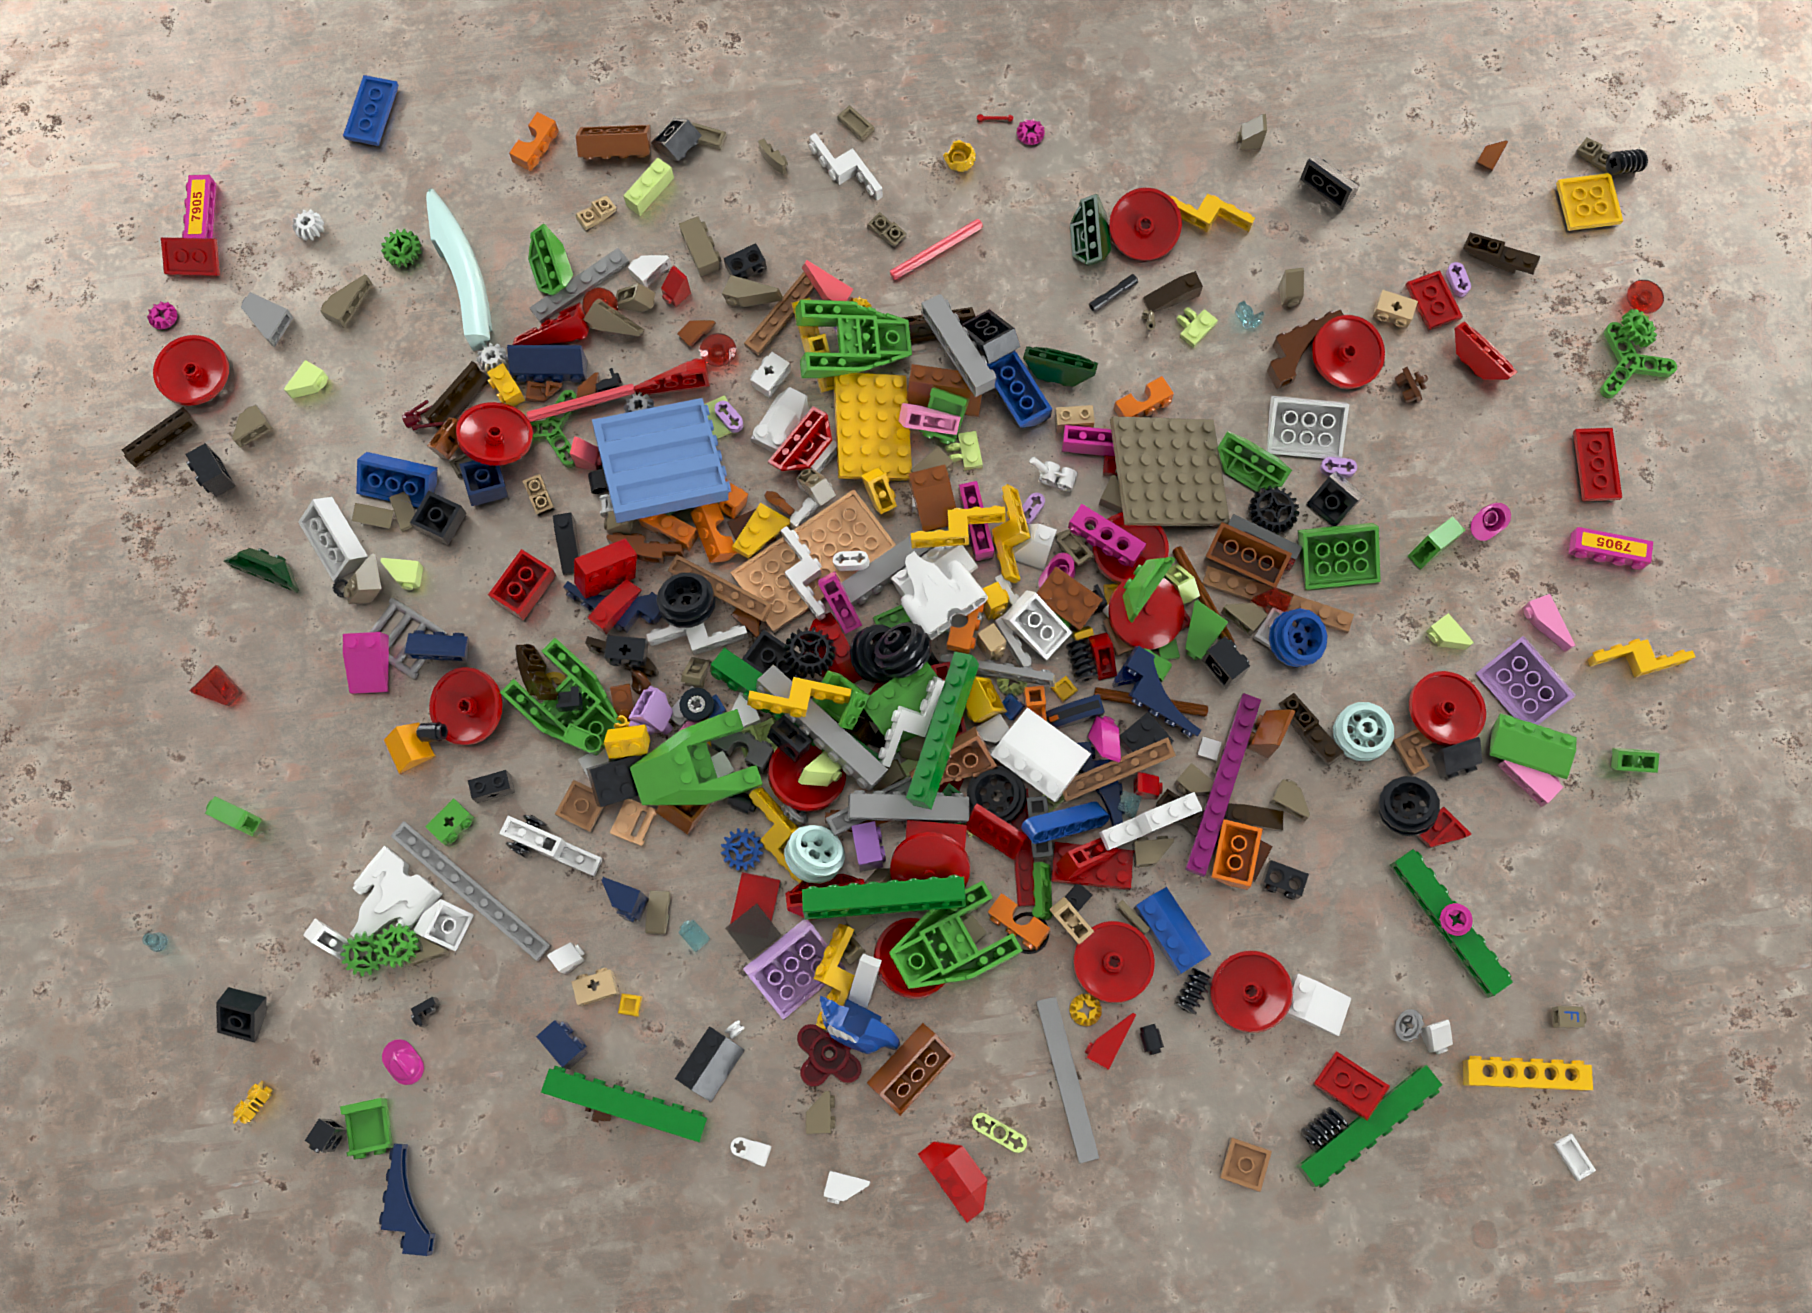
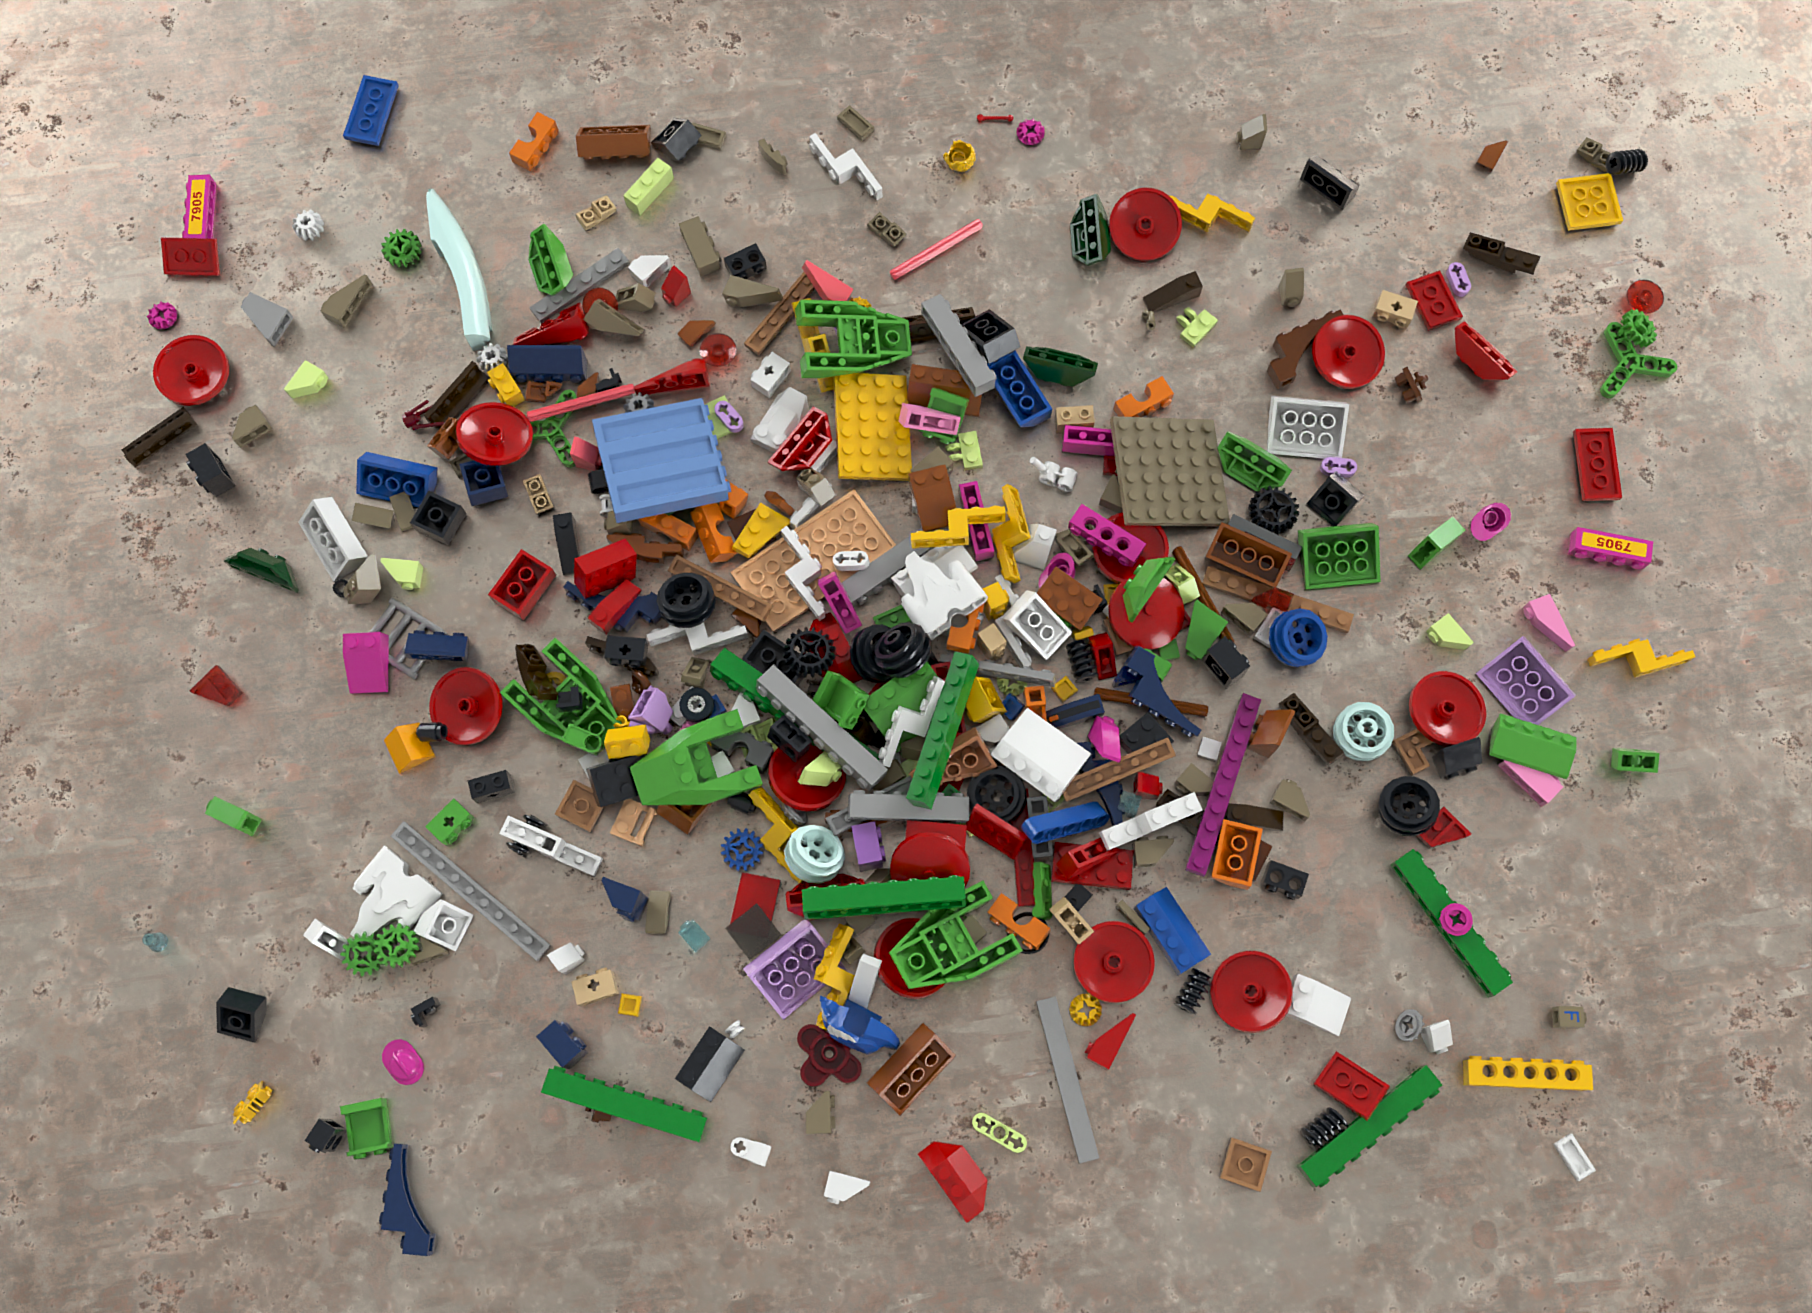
yellow bracket [747,677,852,718] -> none
yellow brick [861,468,897,514] -> none
lavender beam [1022,493,1045,524] -> none
black piece [1089,274,1138,312] -> none
black brick [1139,1024,1164,1055] -> none
clear light blue bracket [1235,300,1265,329] -> none

